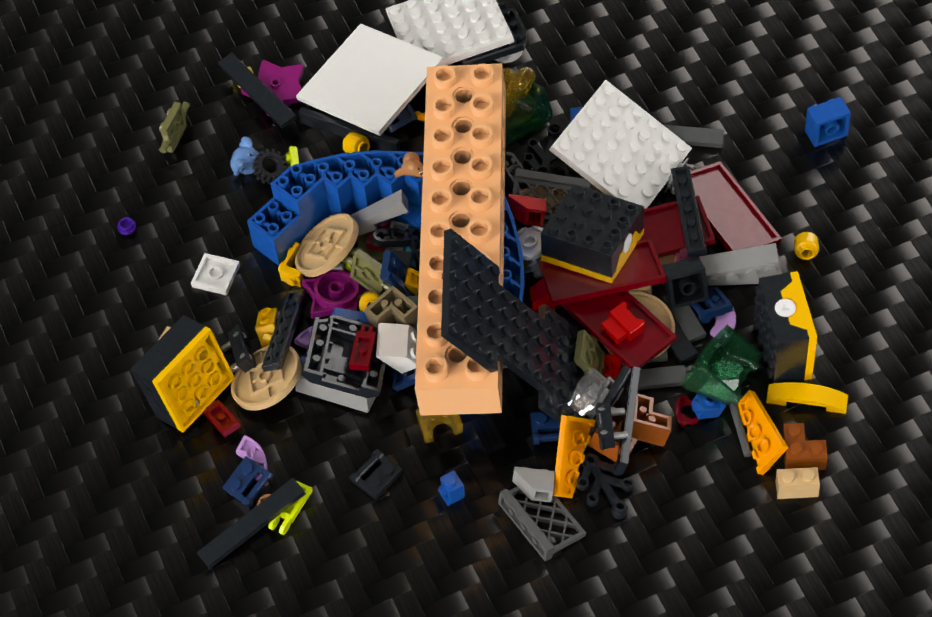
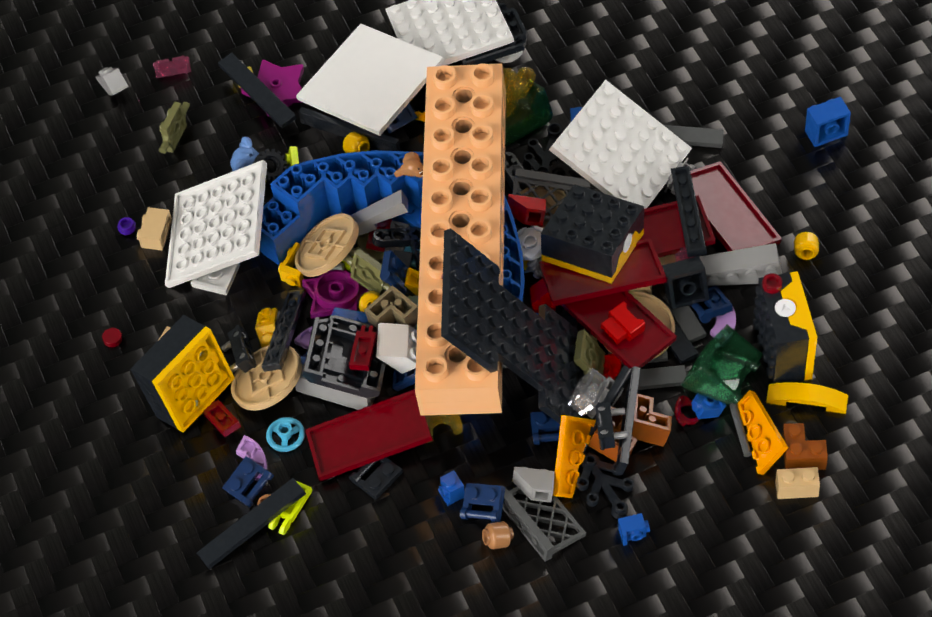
none -> light grey slope [96,67,128,95]
none -> dark red tile [102,328,122,347]
none -> tan brick [137,207,172,251]
none -> clear pink hinge [153,55,191,78]
none -> white tile [165,160,267,288]
none -> medium azure piece [266,417,305,452]
none -> dark red tile [305,389,433,481]
none -> dark blue plate [460,483,505,522]
none -> medium nougat head [482,521,514,549]
none -> blue brick [618,513,650,546]
none -> dark red tile [762,273,783,294]

